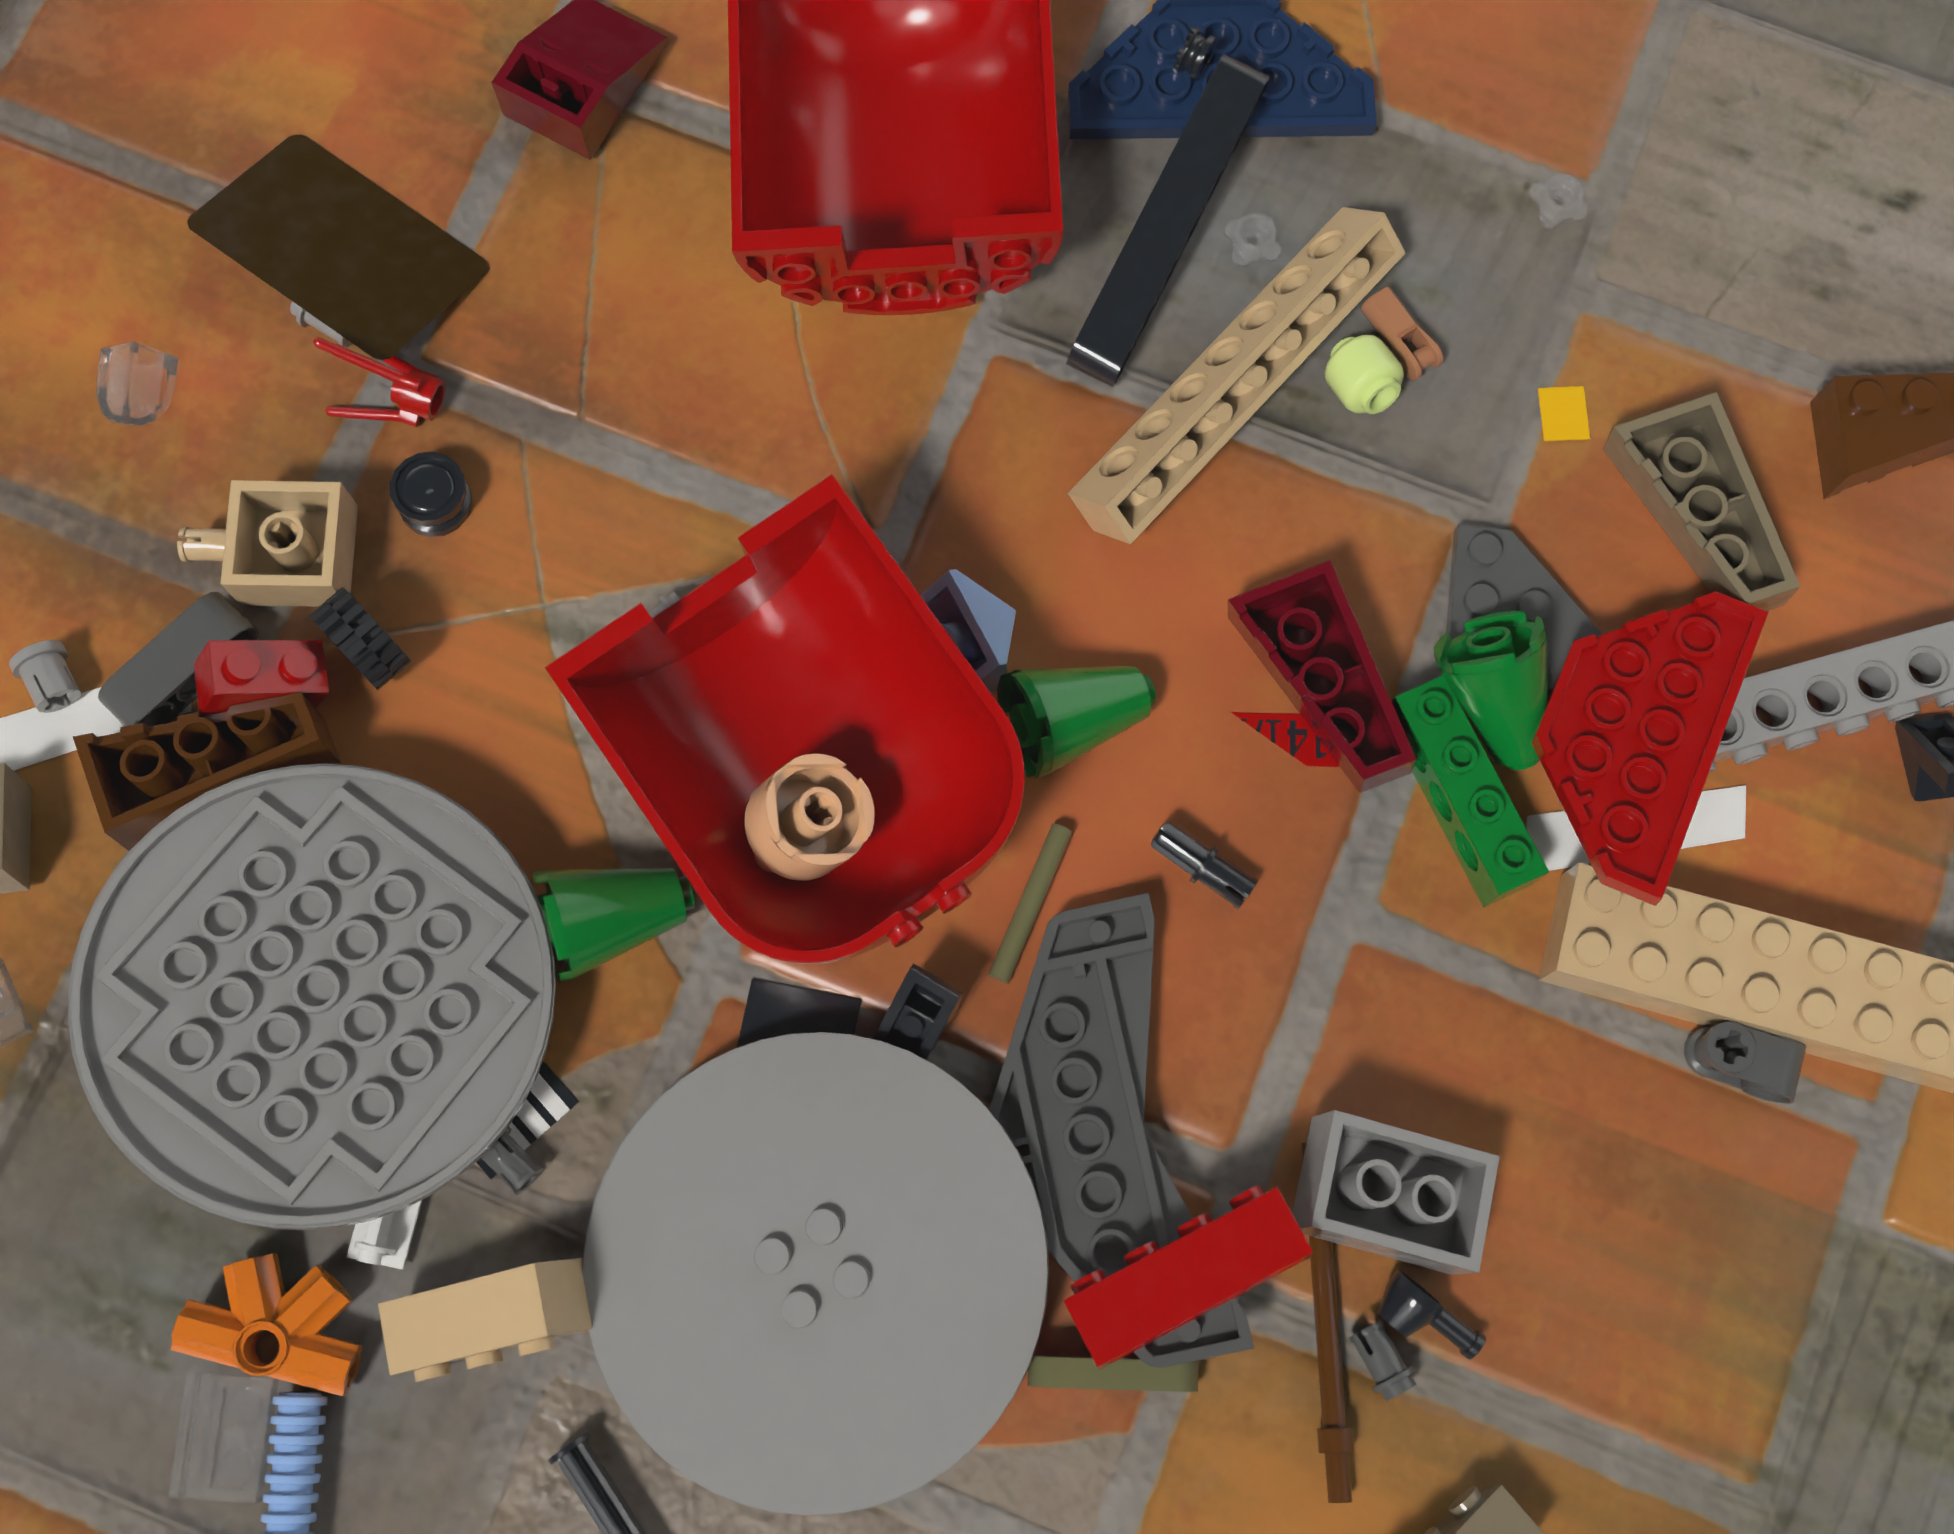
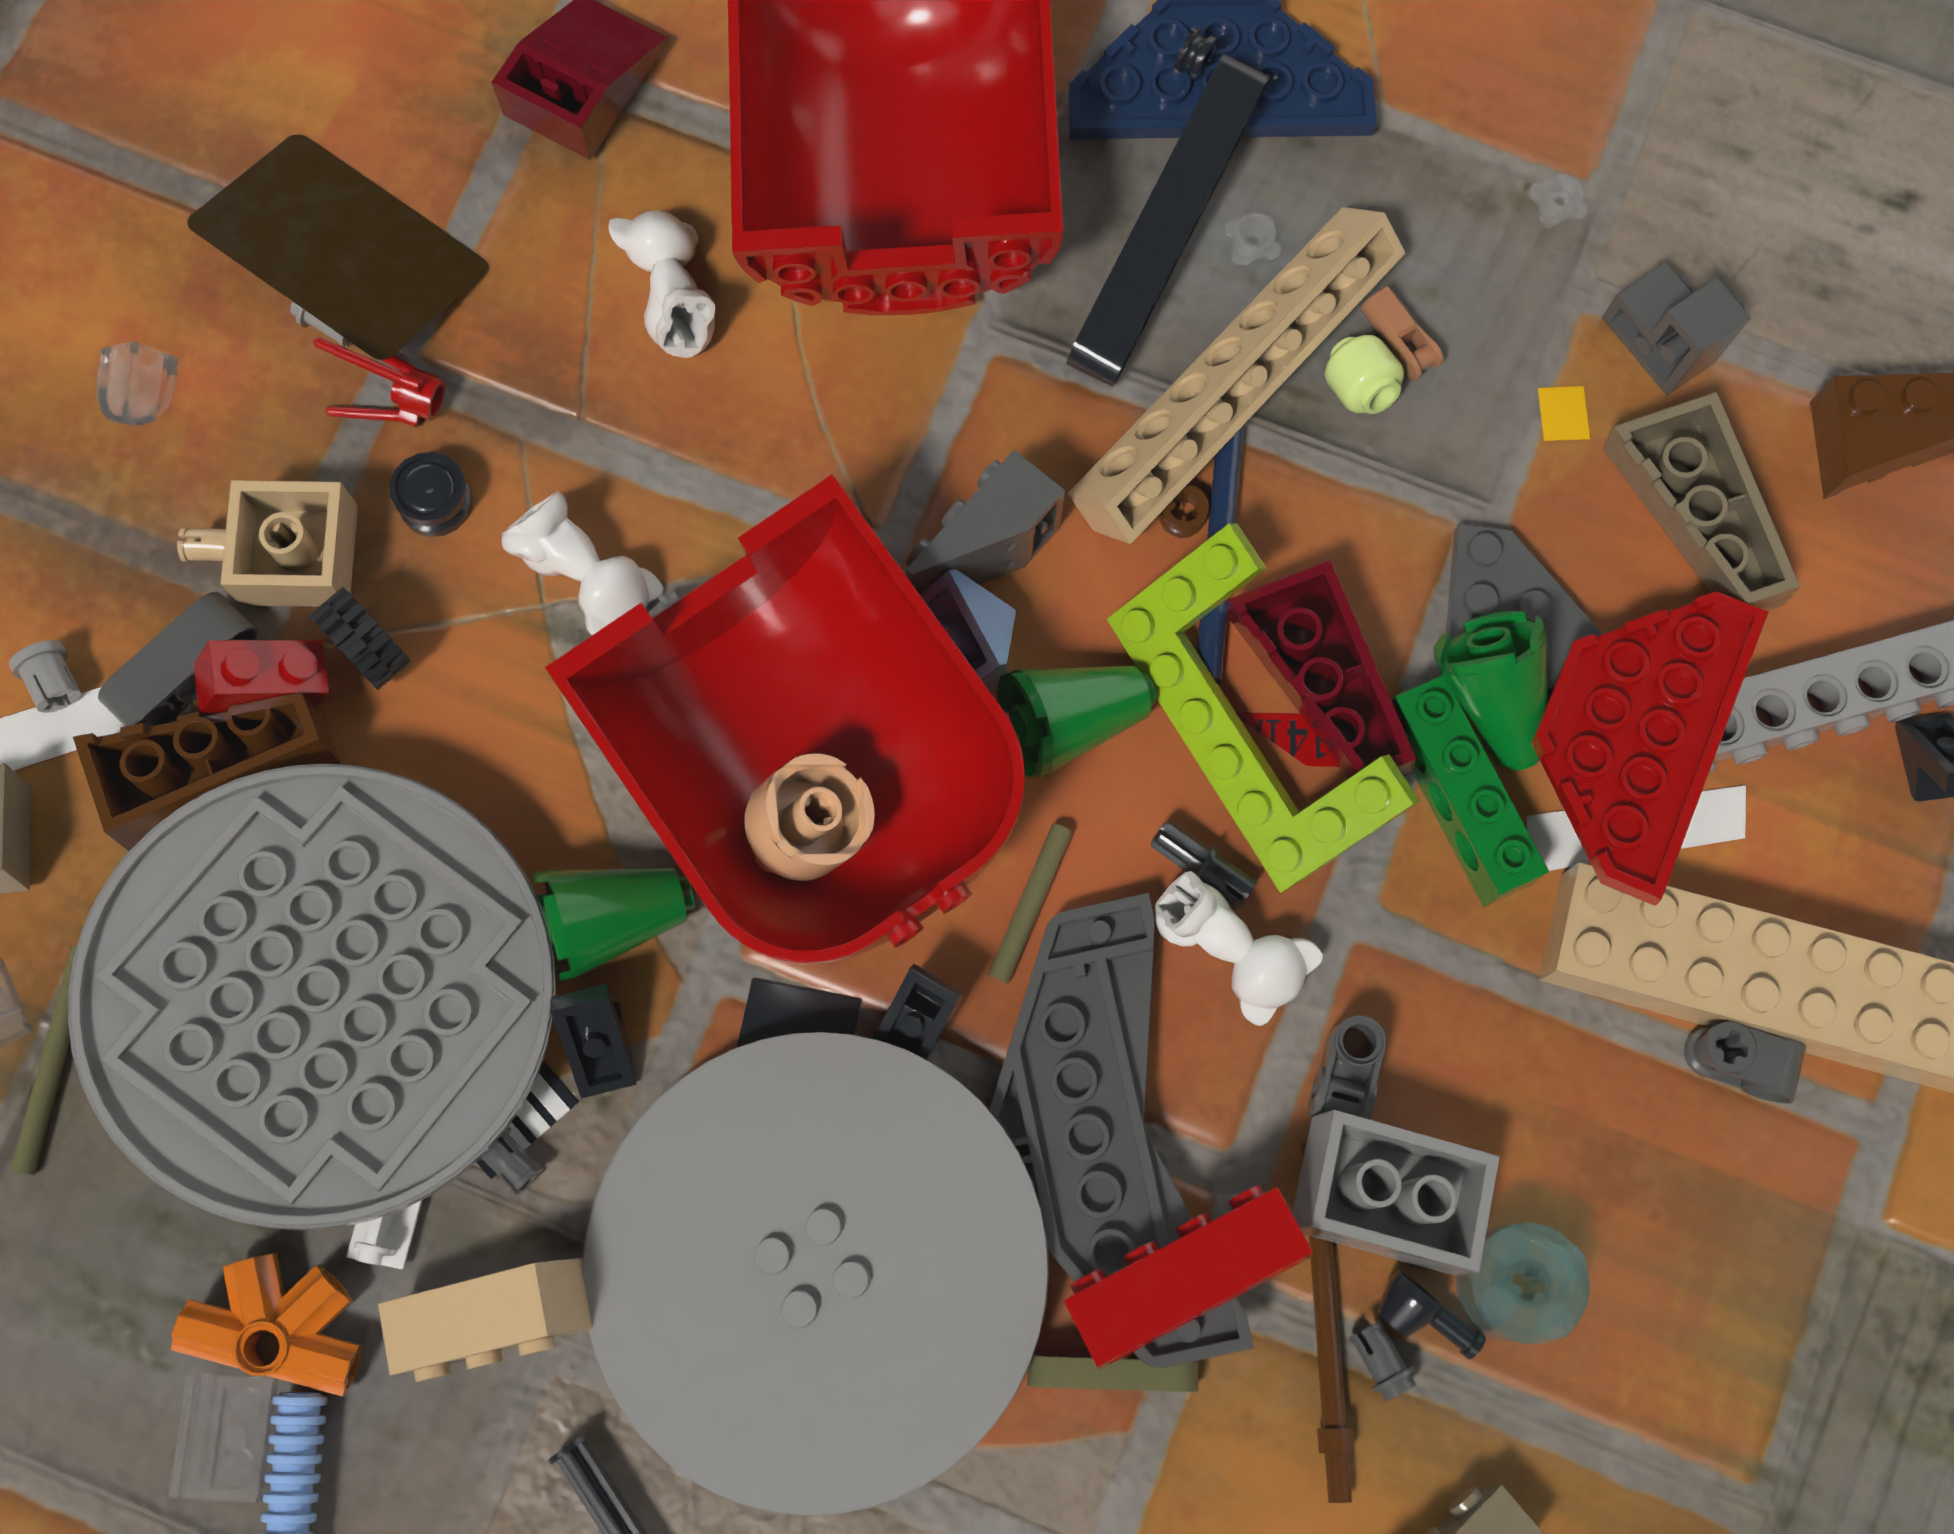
none -> olive bar [10,946,77,1175]
none -> white animal [501,491,663,635]
none -> black slope [550,983,637,1099]
none -> white animal [608,210,715,358]
none -> dark grey slope [905,450,1065,595]
none -> lime plate [1106,523,1420,893]
none -> white animal [1154,871,1323,1026]
none -> reddish brown bush [1159,484,1209,538]
none -> dark blue piece [1197,427,1243,684]
none -> dark grey piece [1307,1015,1386,1120]
none -> clear light blue brick [1455,1222,1590,1344]
none -> dark grey brick [1602,262,1751,396]

